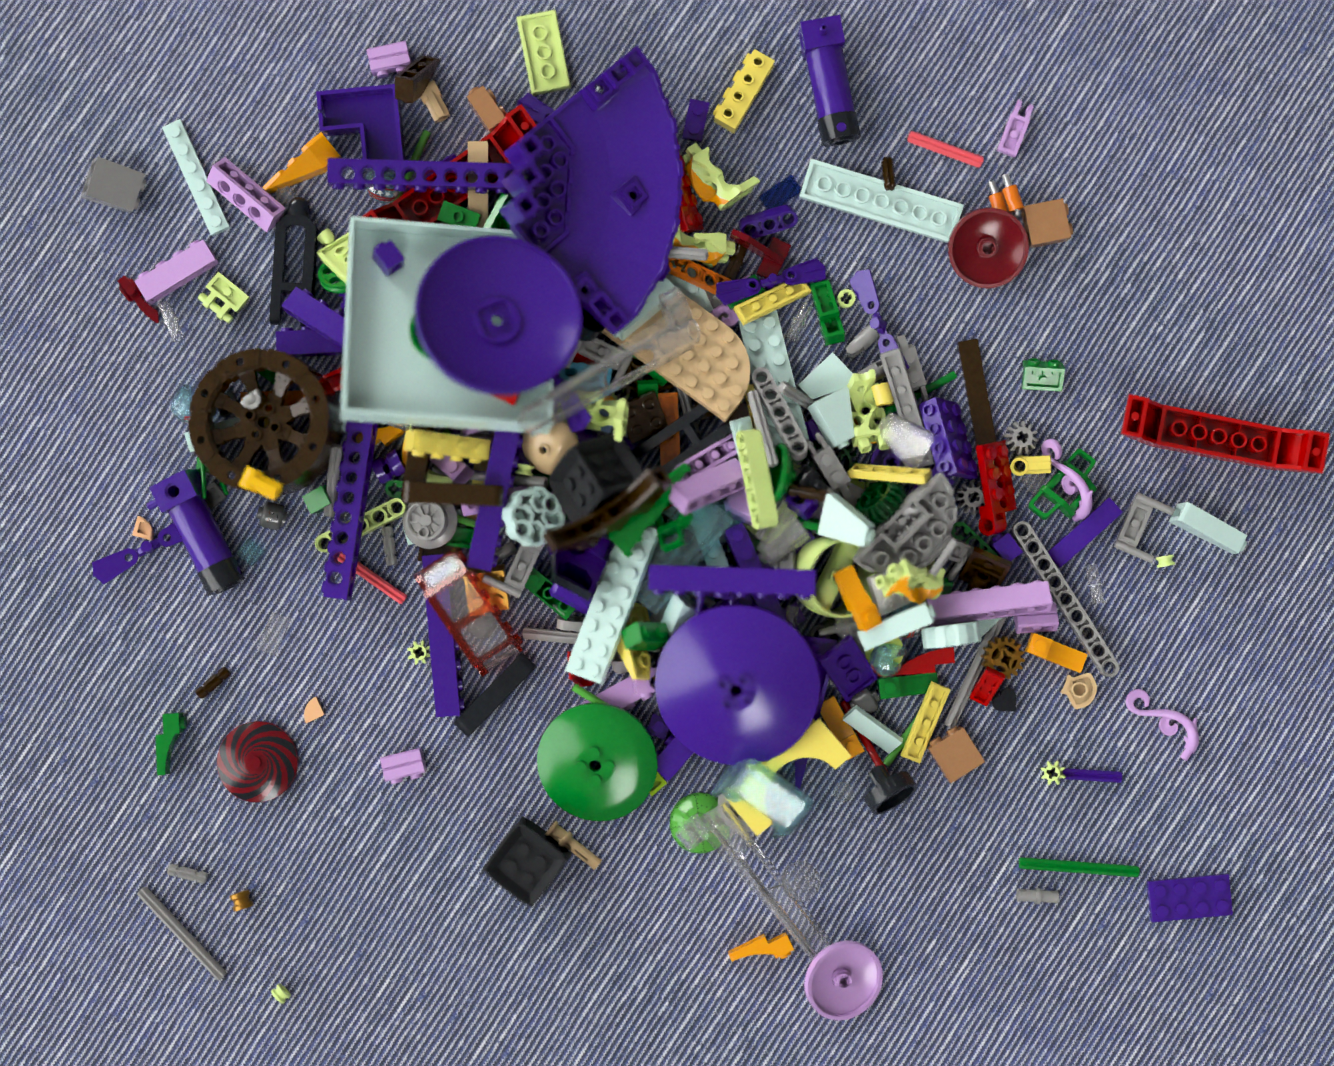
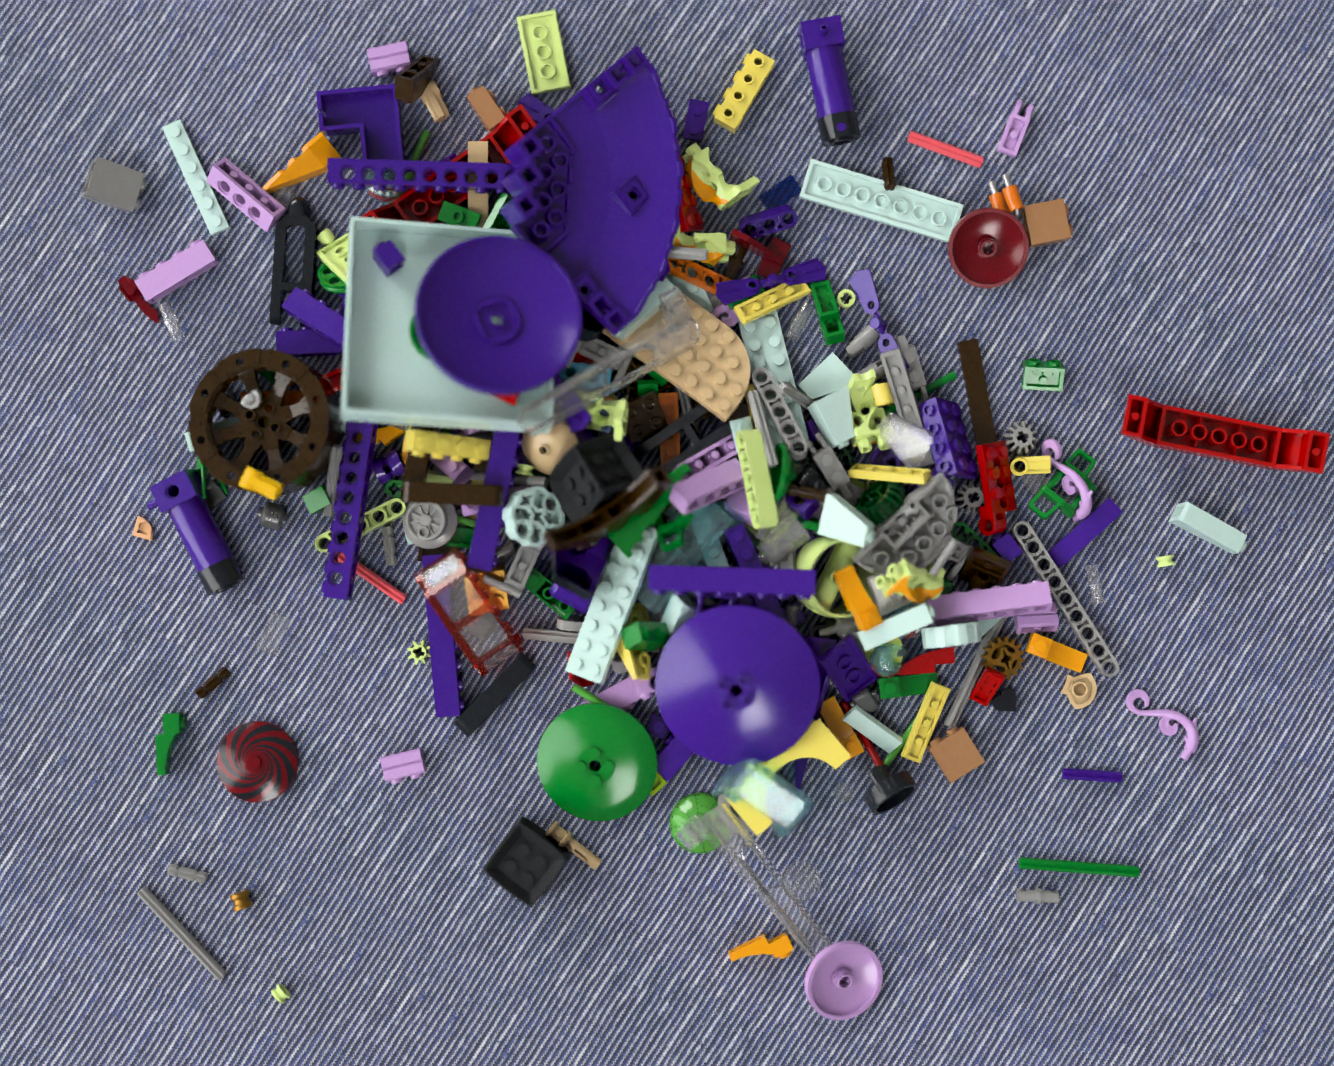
dark purple piece [92,523,182,584] -> none
clear light blue helmet [170,384,192,424] -> none
yellowish green plate [198,272,250,324] -> none
clear light blue plate [236,538,265,567] -> none
light nougat tile [304,696,325,723] -> none
yellowish green gear [1041,761,1066,785] -> none
light grey plate [1114,492,1175,563] -> none
dark purple plate [1147,873,1233,922] -> none

